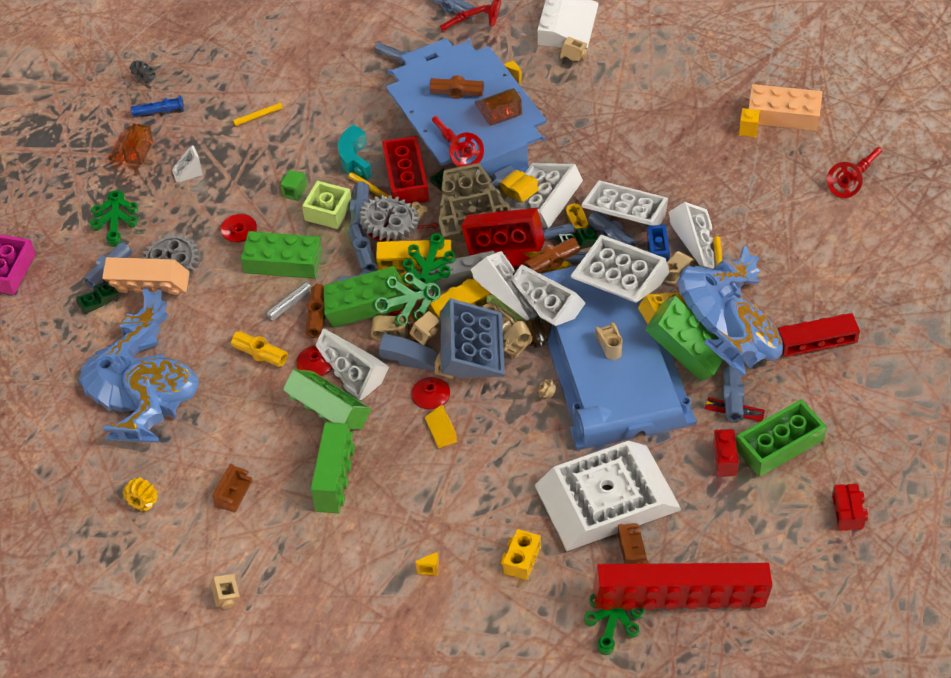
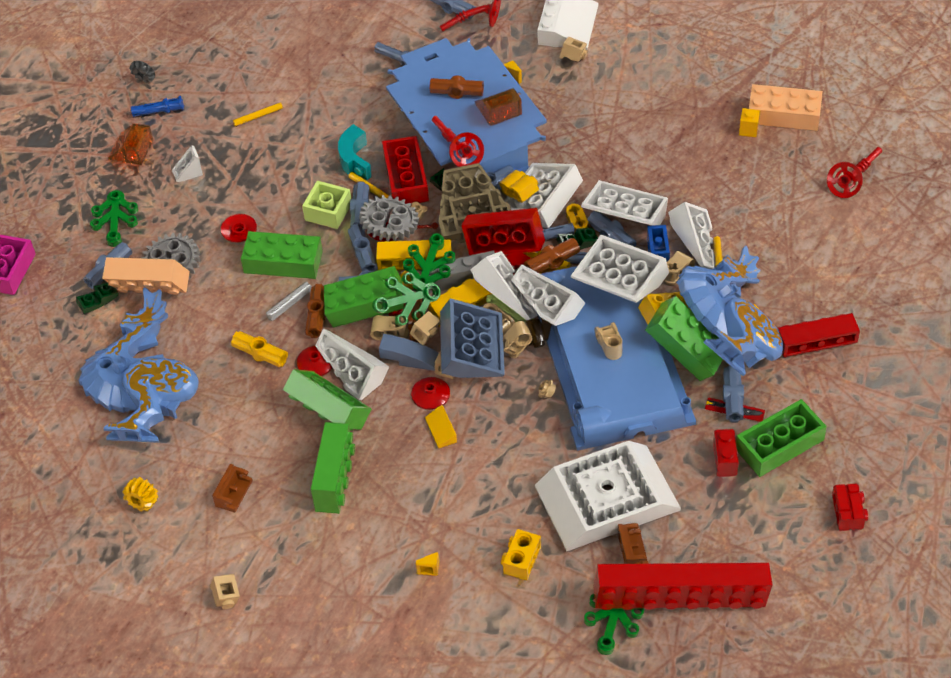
bright green brick [280,170,308,201] -> none

